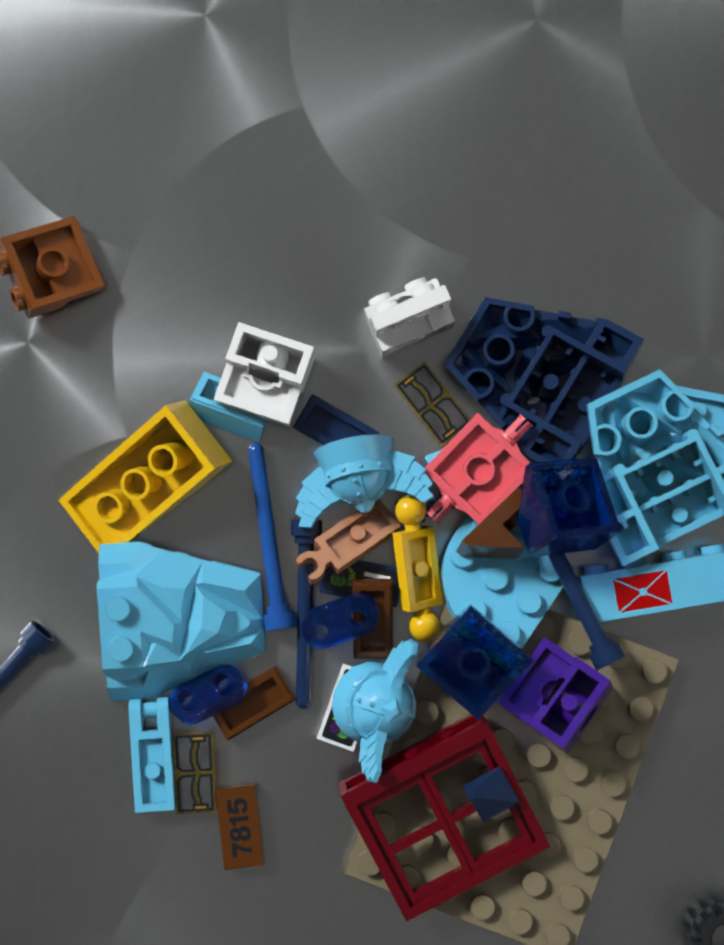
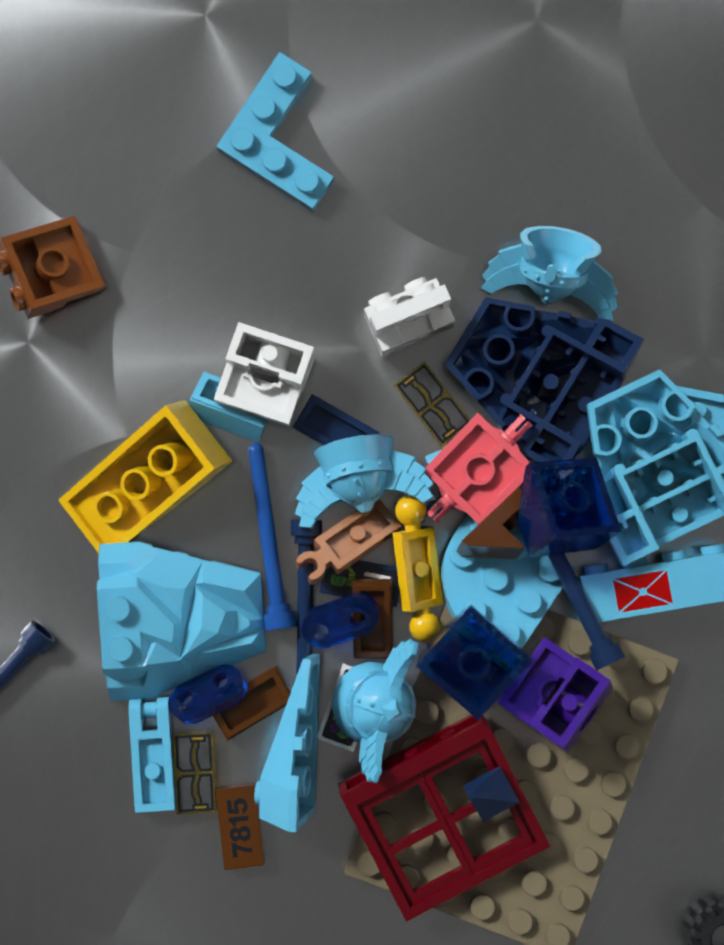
none -> medium azure plate [216,52,334,212]
none -> medium azure wedge [254,654,320,832]
none -> medium azure helmet [481,226,618,320]

